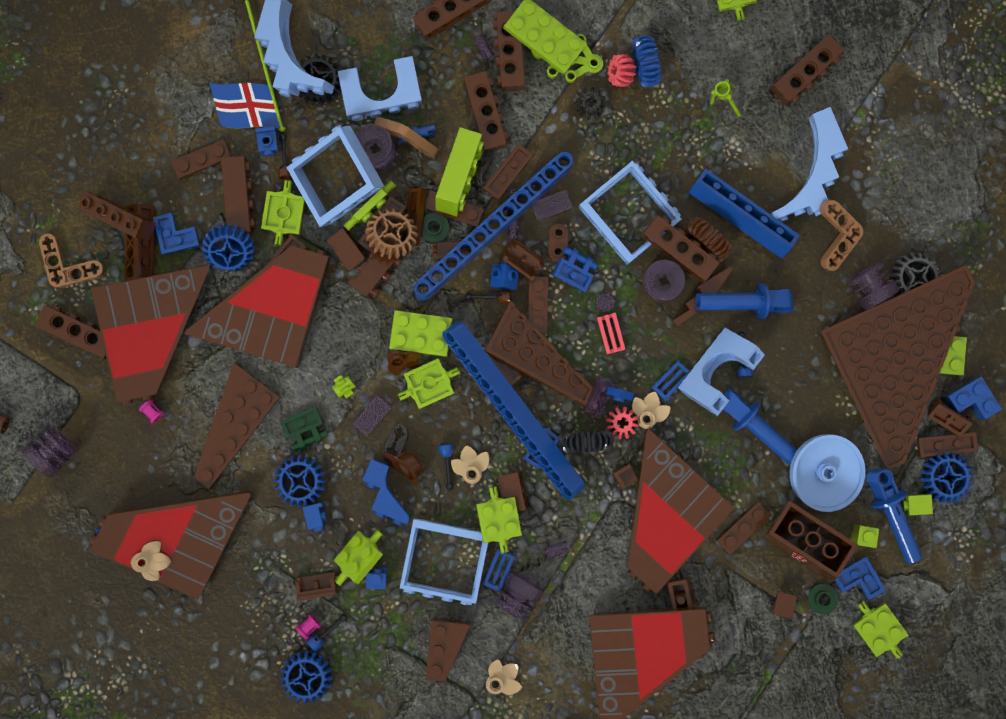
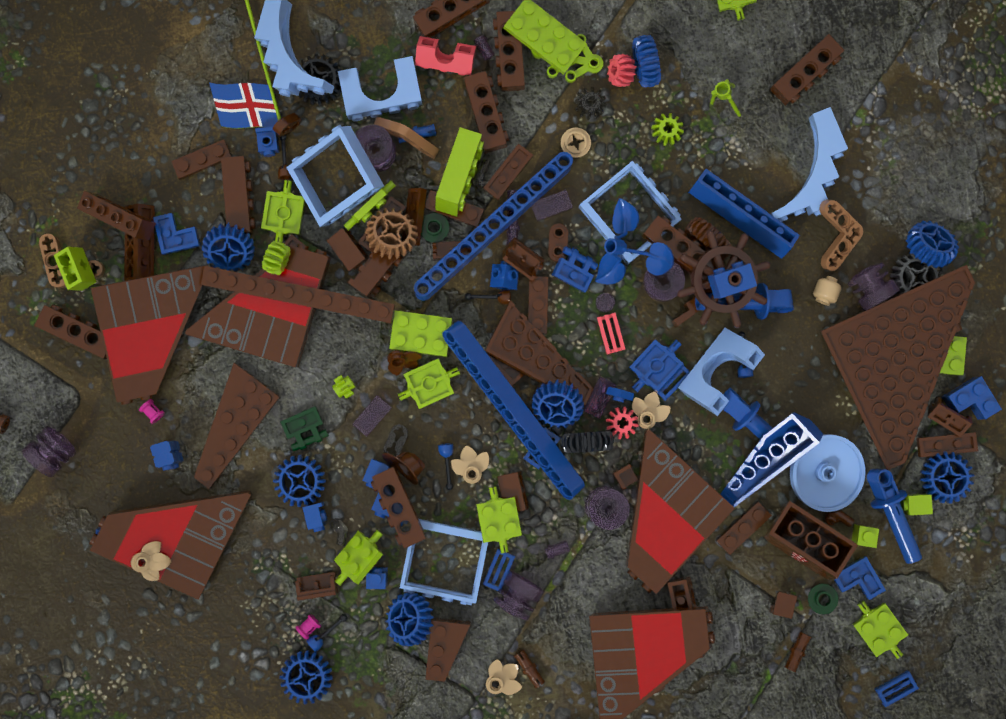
none -> lime brick [54,246,97,291]
none -> blue brick [150,441,184,471]
none -> reddish brown plate [201,266,395,324]
none -> lime gear [262,241,290,275]
none -> reddish brown beam [273,113,302,137]
none -> reddish brown brick [371,466,427,549]
none -> blue gear [385,593,434,646]
none -> coral arch [415,36,476,75]
none -> reddish brown pin [514,649,545,689]
none -> blue gear [532,379,584,429]
none -> tan gear [561,128,591,158]
none -> clear purple wheel [584,486,630,530]
none -> blue plant [595,198,674,285]
none -> blue plate [629,339,684,393]
none -> lime gear [651,113,684,146]
none -> reddish brown brick [677,230,770,328]
none -> blue wedge [721,412,823,507]
none -> reddish brown pin [784,632,811,673]
none -> tan head [813,276,842,306]
none -> reddish brown arm [825,510,854,527]
none -> blue tile [874,670,919,707]
none -> blue gear [906,220,959,268]

